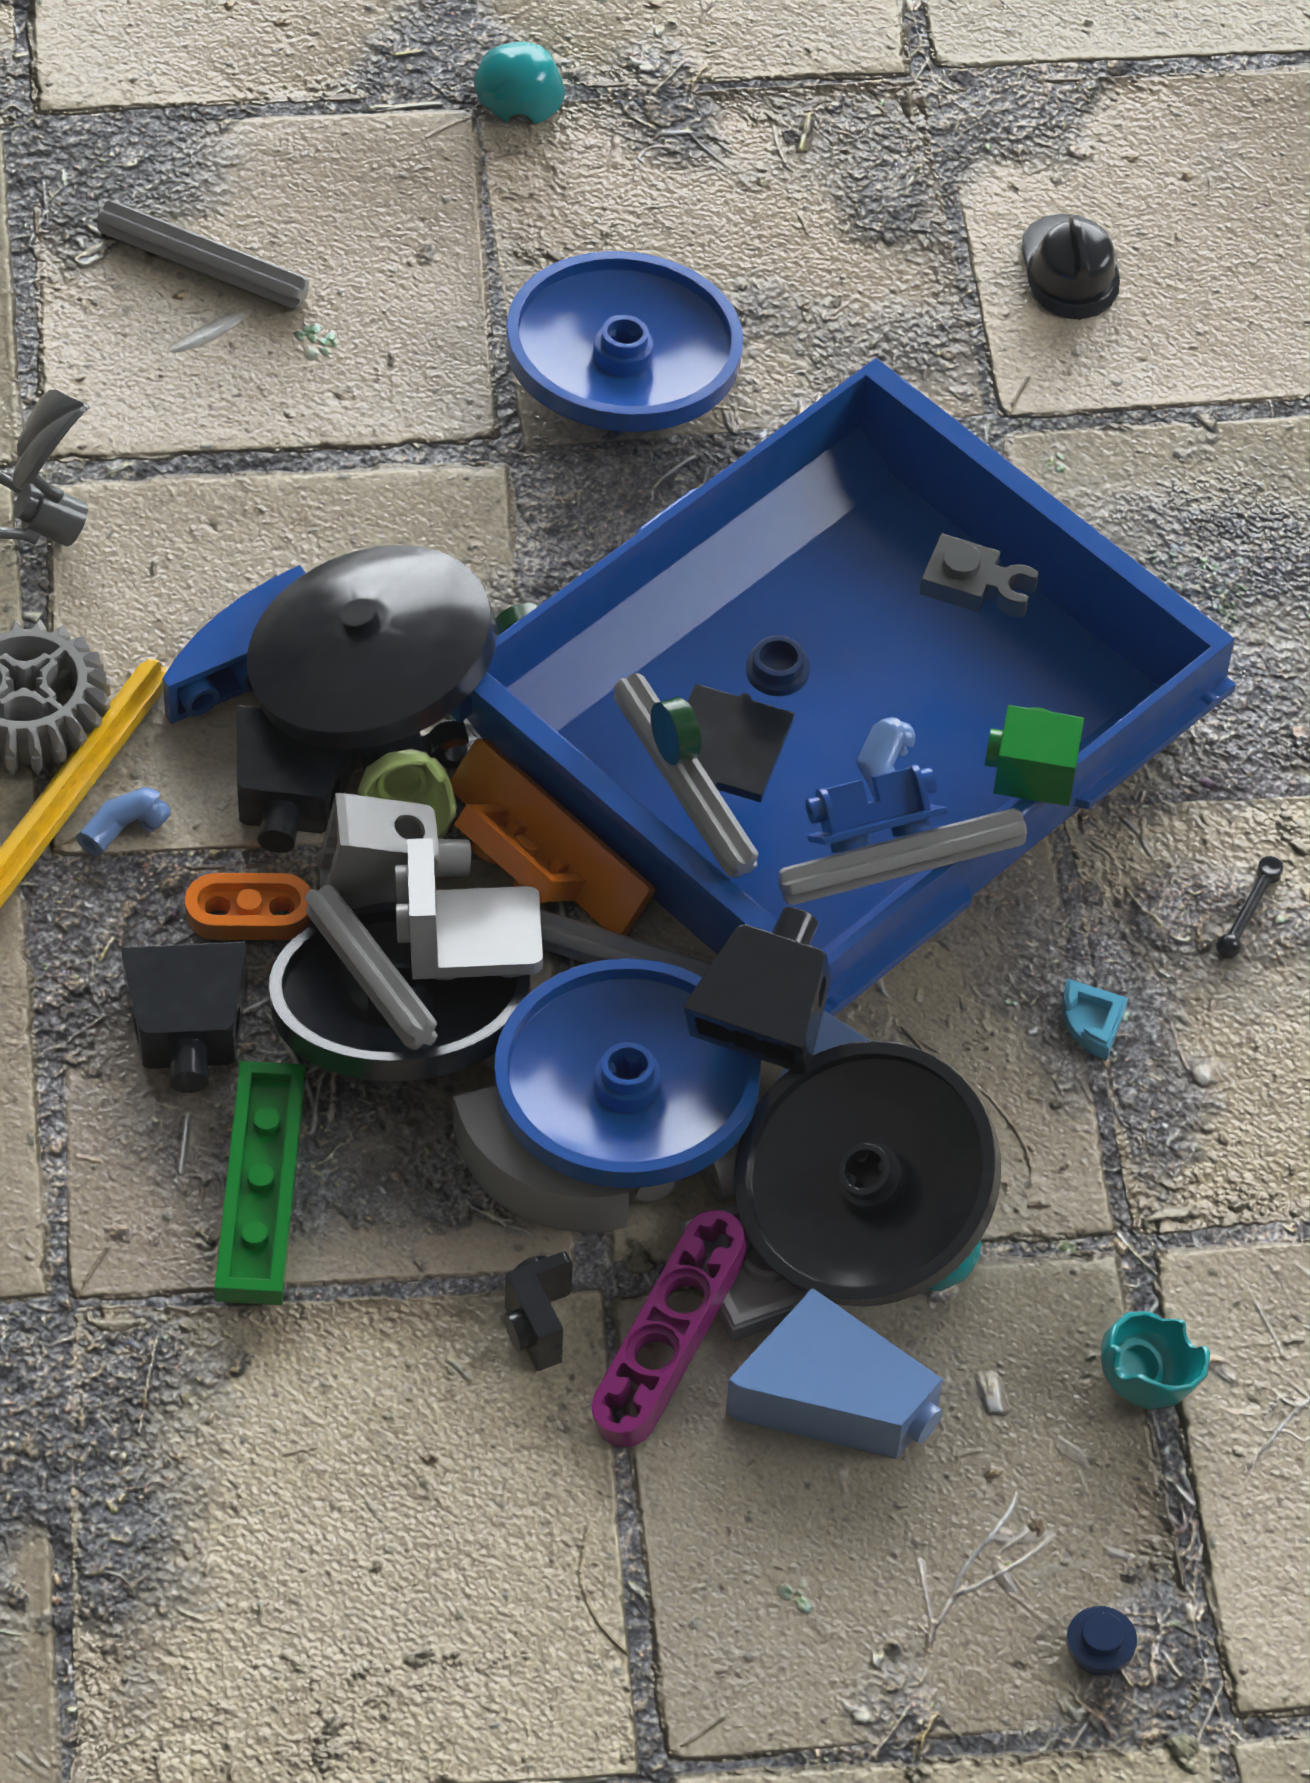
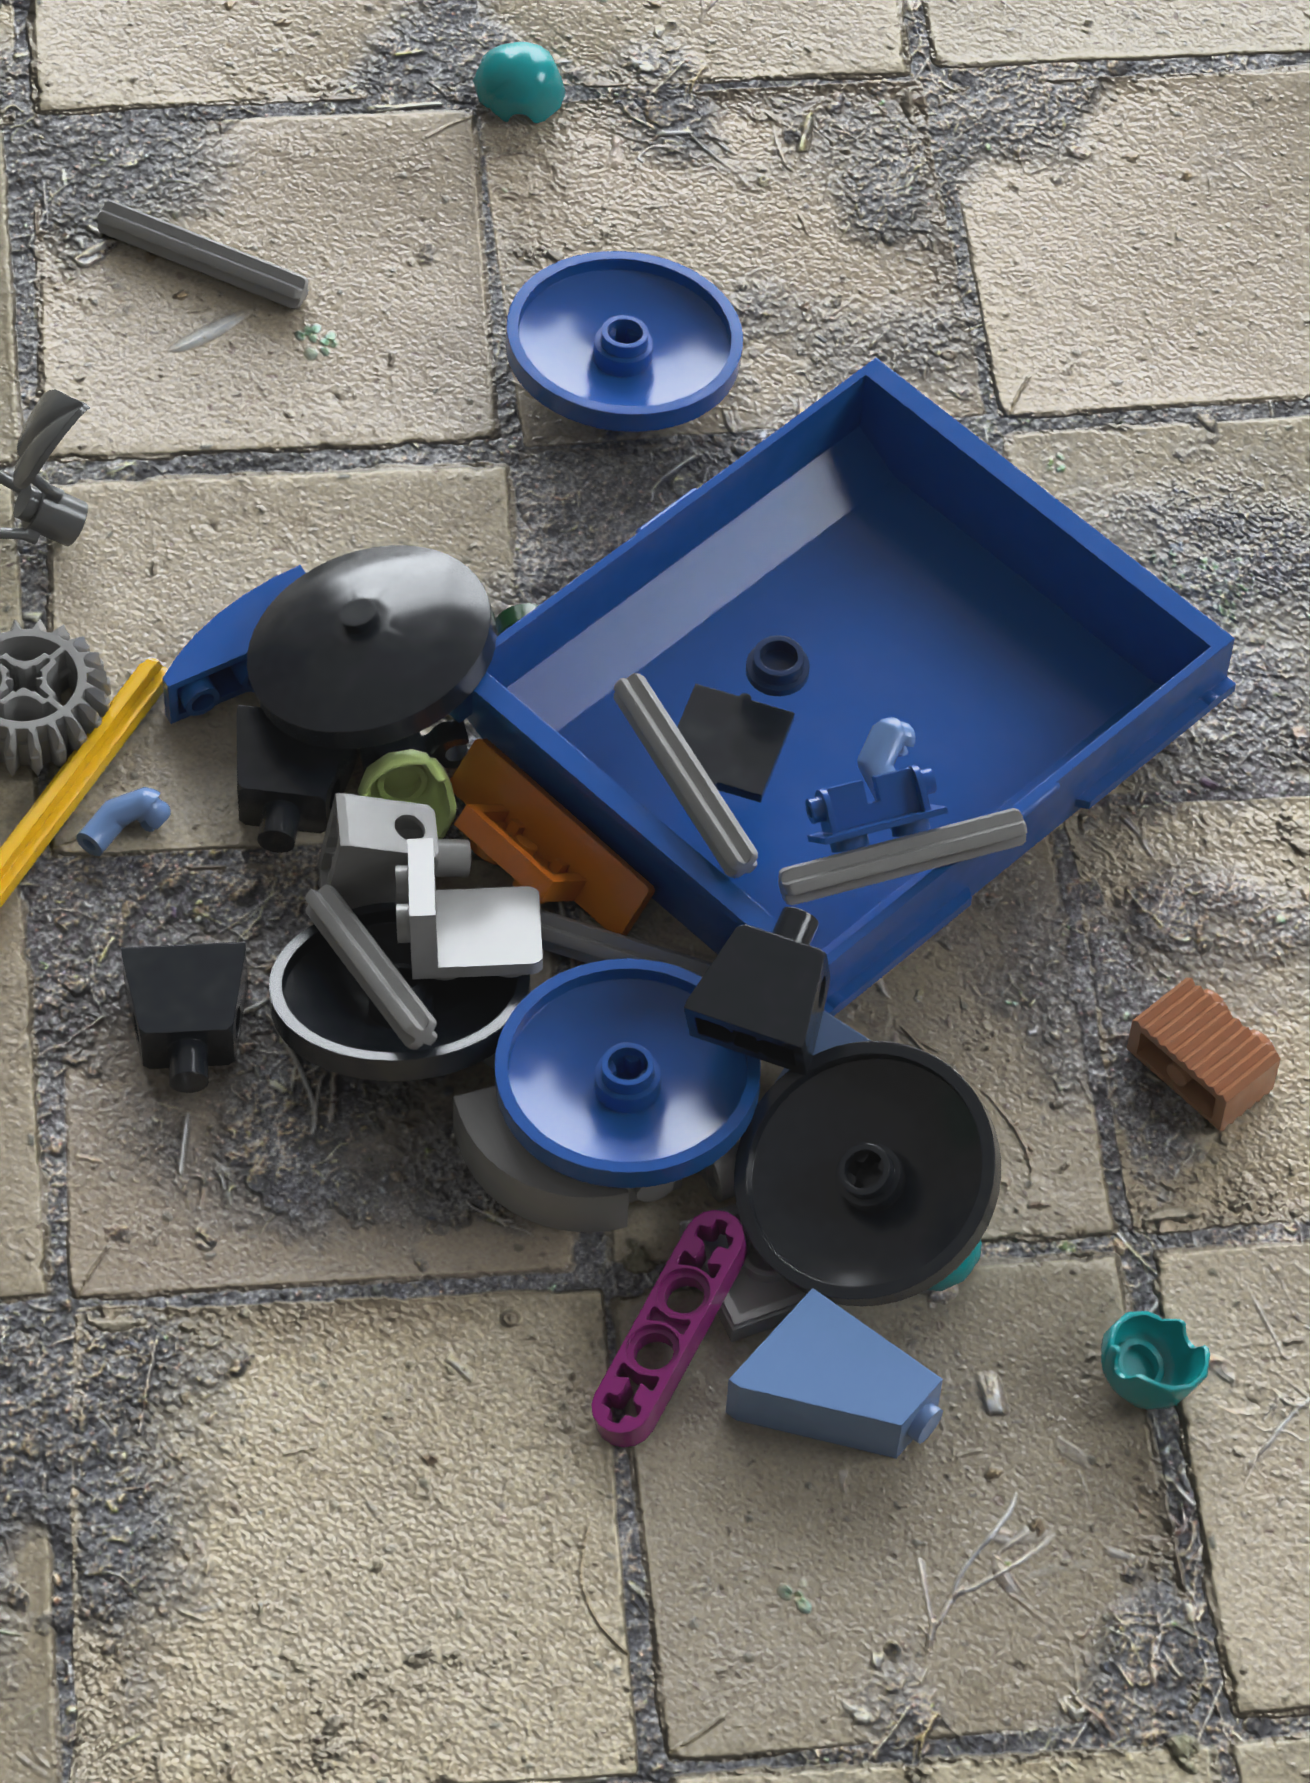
orange plate [185,873,312,940] -> none
green plate [214,1061,306,1305] -> none
black bracket [504,1251,573,1372] -> none
tile [650,697,702,765] -> none
dark grey plate [920,533,1039,617] -> none
green brick [984,705,1085,806] -> none
black piece [1022,213,1120,320] -> none
medium azure tile [1062,978,1128,1061] -> none
dark blue plate [1066,1606,1137,1676] -> none
black hinge [1216,856,1283,958] -> none
none -> nougat brick [1127,977,1281,1131]

